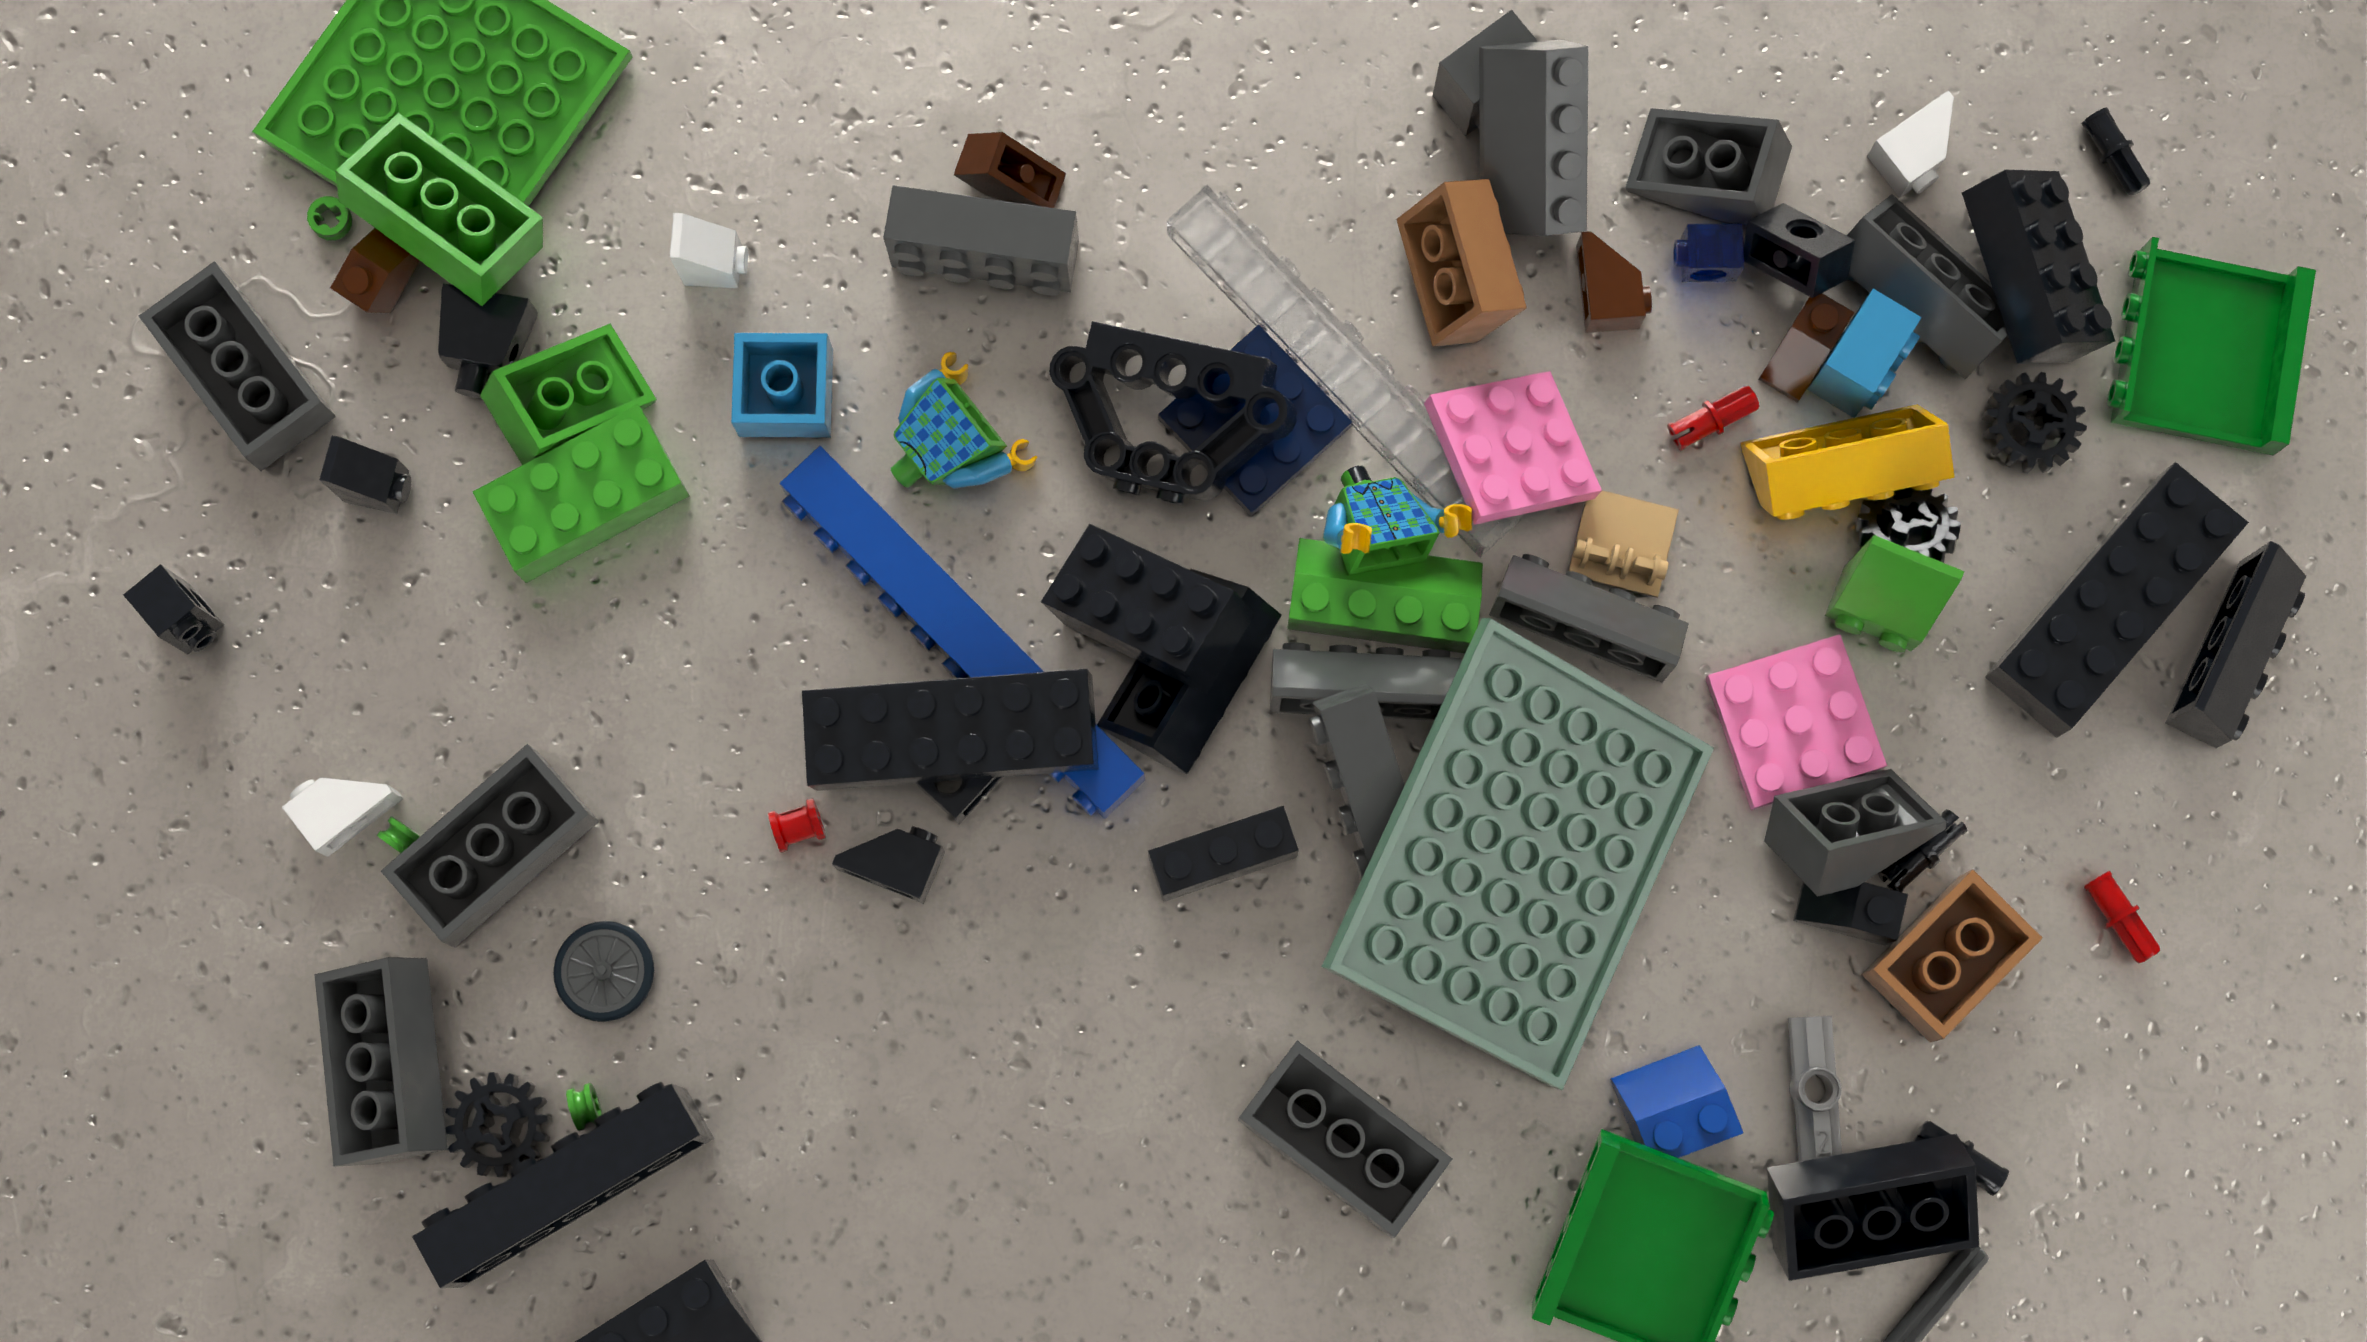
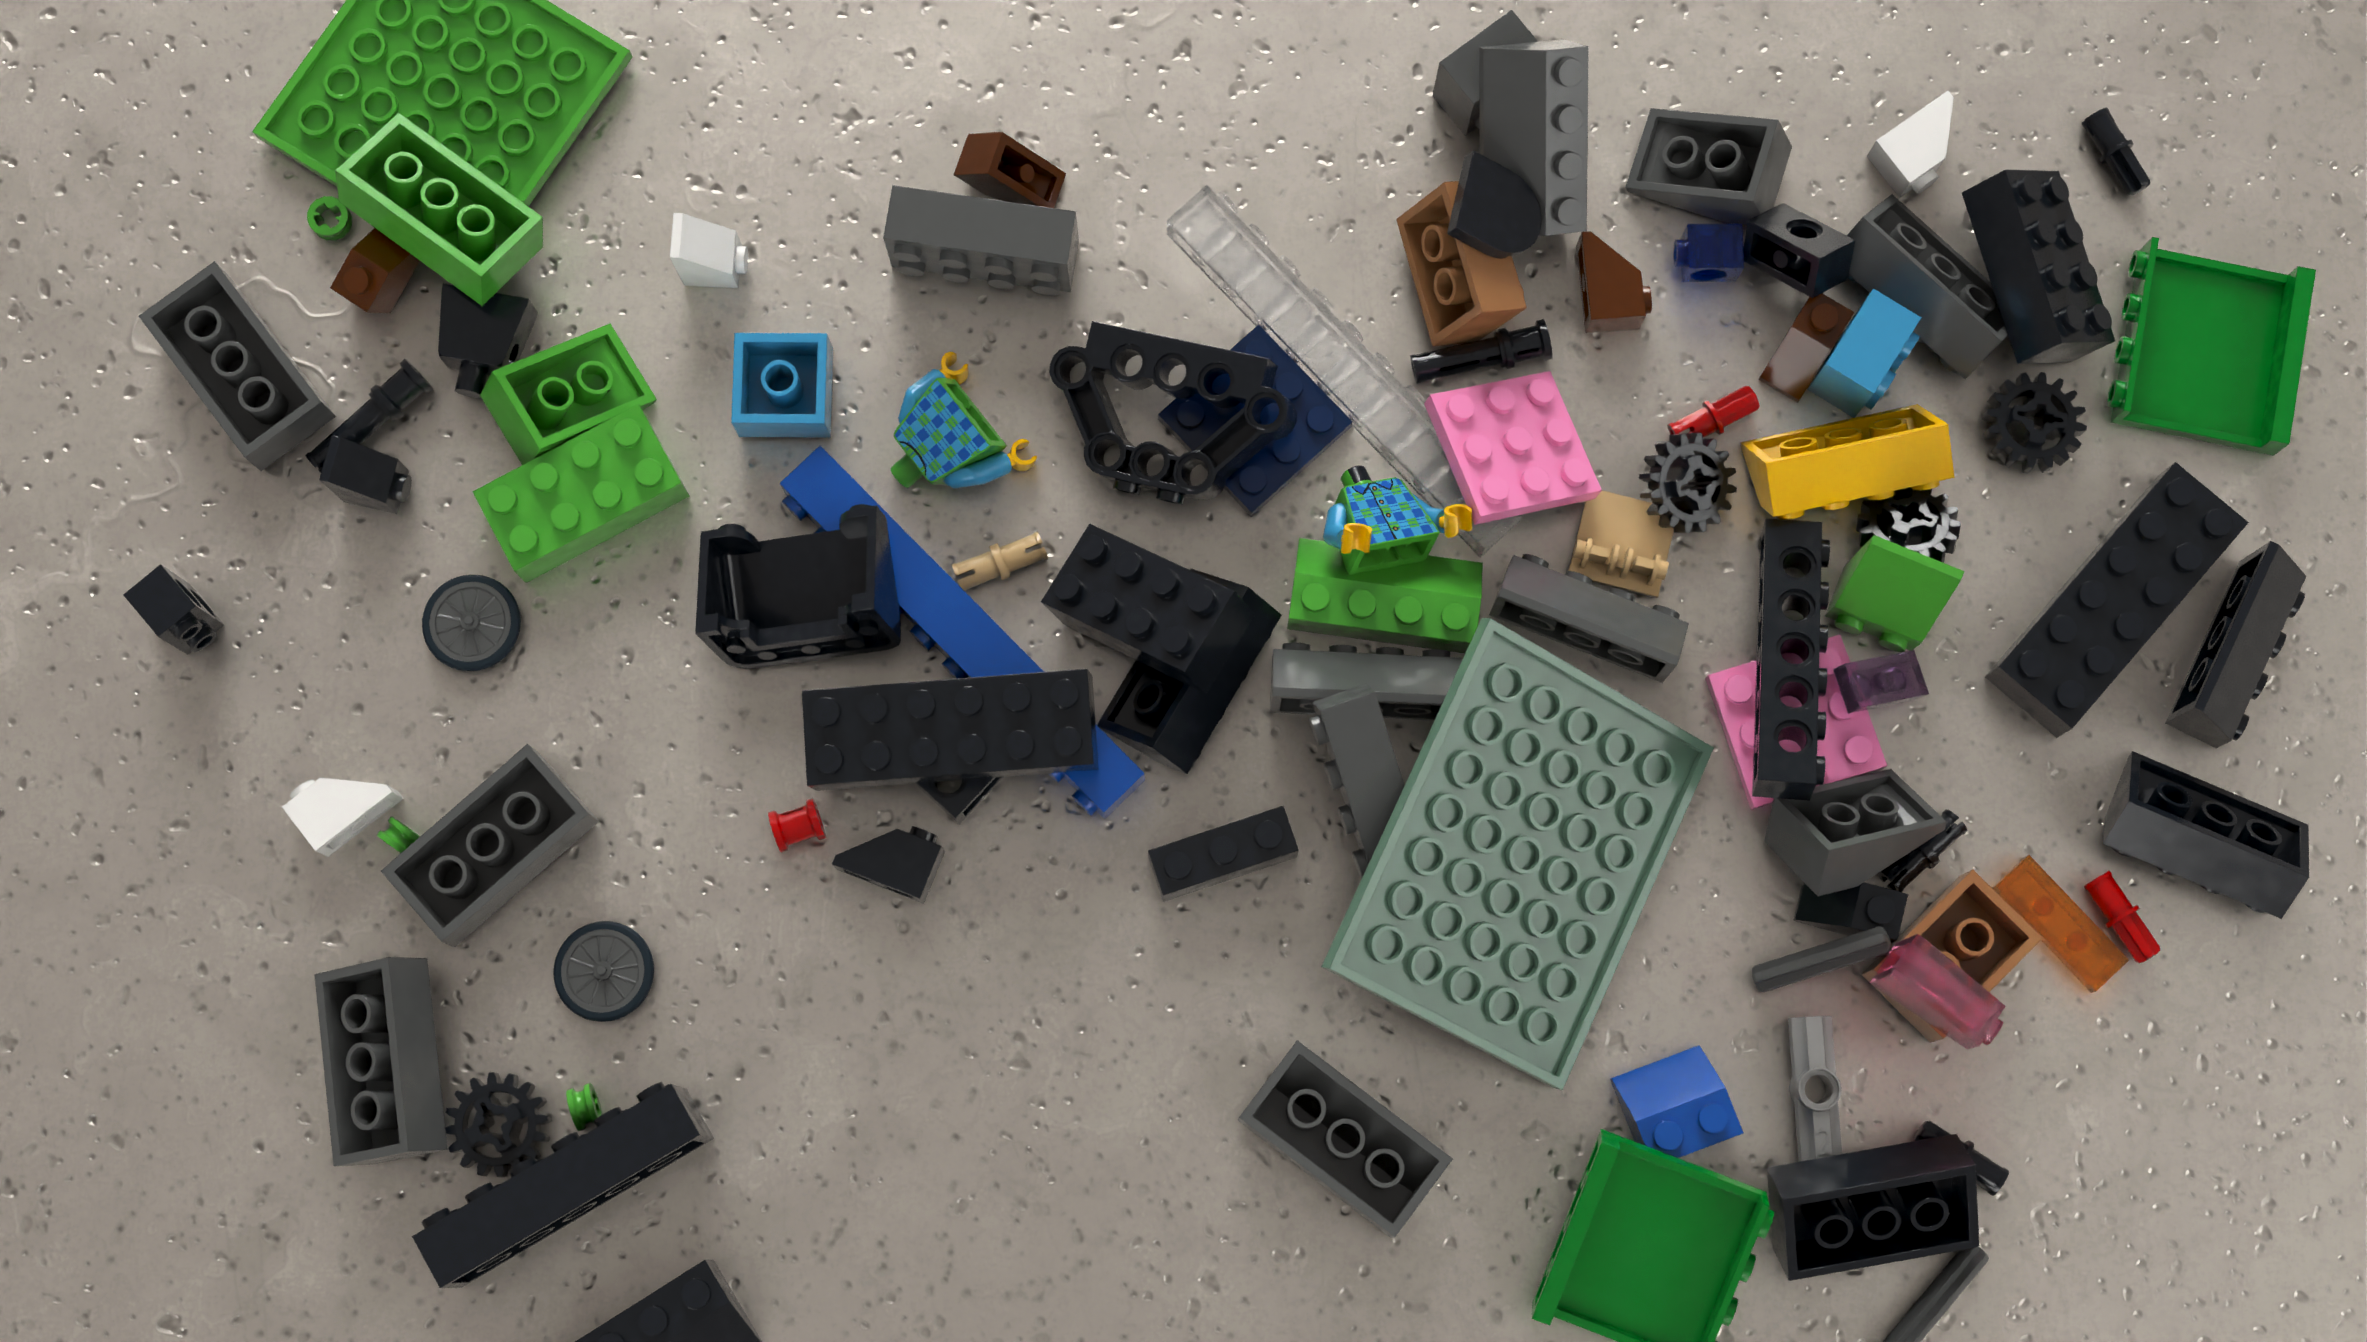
none -> black pin [305,359,434,473]
none -> dark grey wheel [422,575,521,671]
none -> black windscreen [695,504,901,669]
none -> tan pin [951,531,1048,591]
none -> black pin [1410,319,1553,384]
none -> black tile [1447,150,1542,259]
none -> black gear [1639,433,1737,533]
none -> black brick [1752,518,1830,801]
none -> dark grey axle [1752,926,1891,992]
none -> clear purple plate [1833,650,1929,714]
none -> clear pink slope [1870,934,2005,1050]
none -> clear orange tile [1992,855,2129,993]
none -> black slope [2103,751,2309,919]

